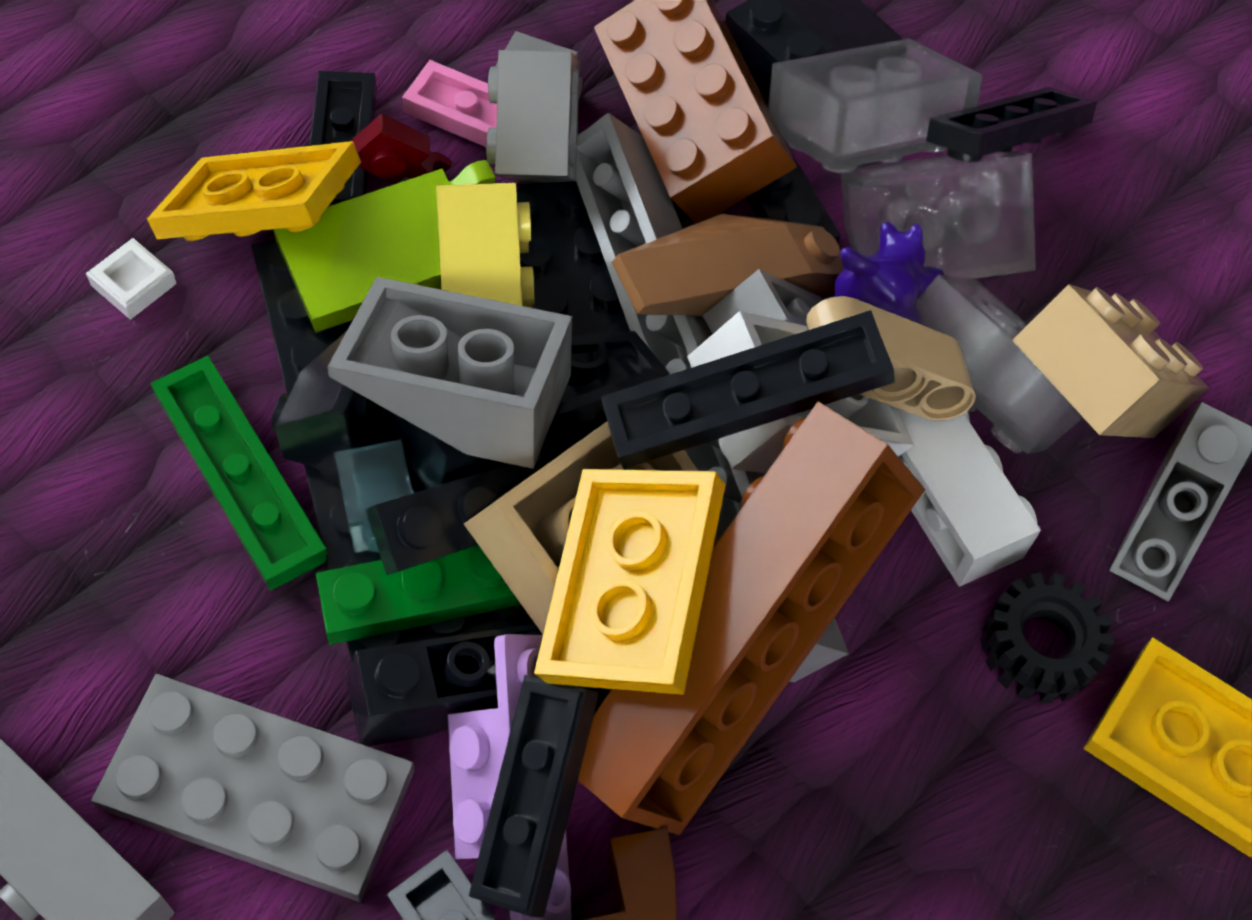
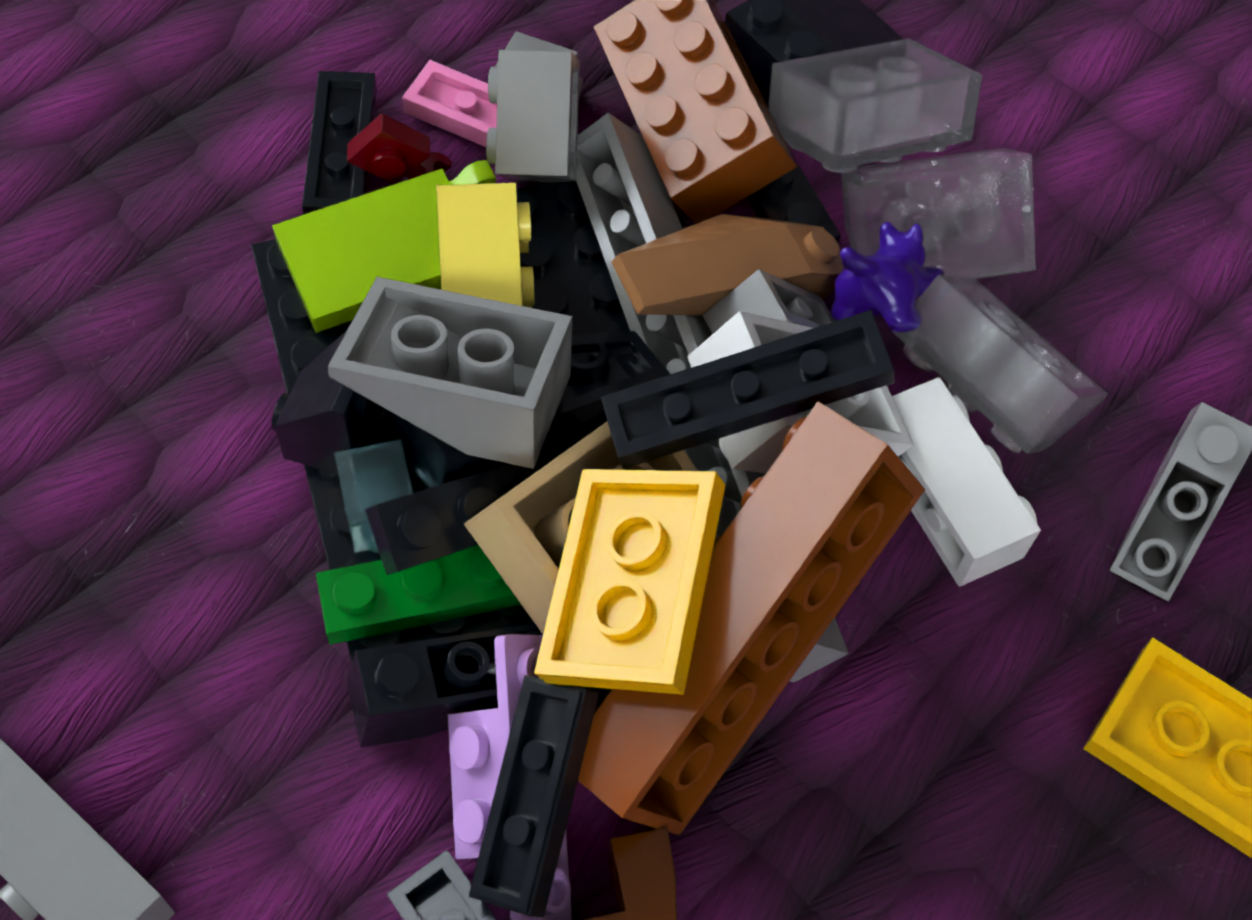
white tile [86,238,177,320] -> none
light grey plate [91,674,415,903] -> none
yellow plate [147,141,361,241] -> none
green plate [150,356,328,591] -> none
tan beam [806,296,976,421] -> none
black plate [926,87,1097,162] -> none
black tyre [981,573,1114,703] -> none
tan brick [1012,284,1209,438] -> none

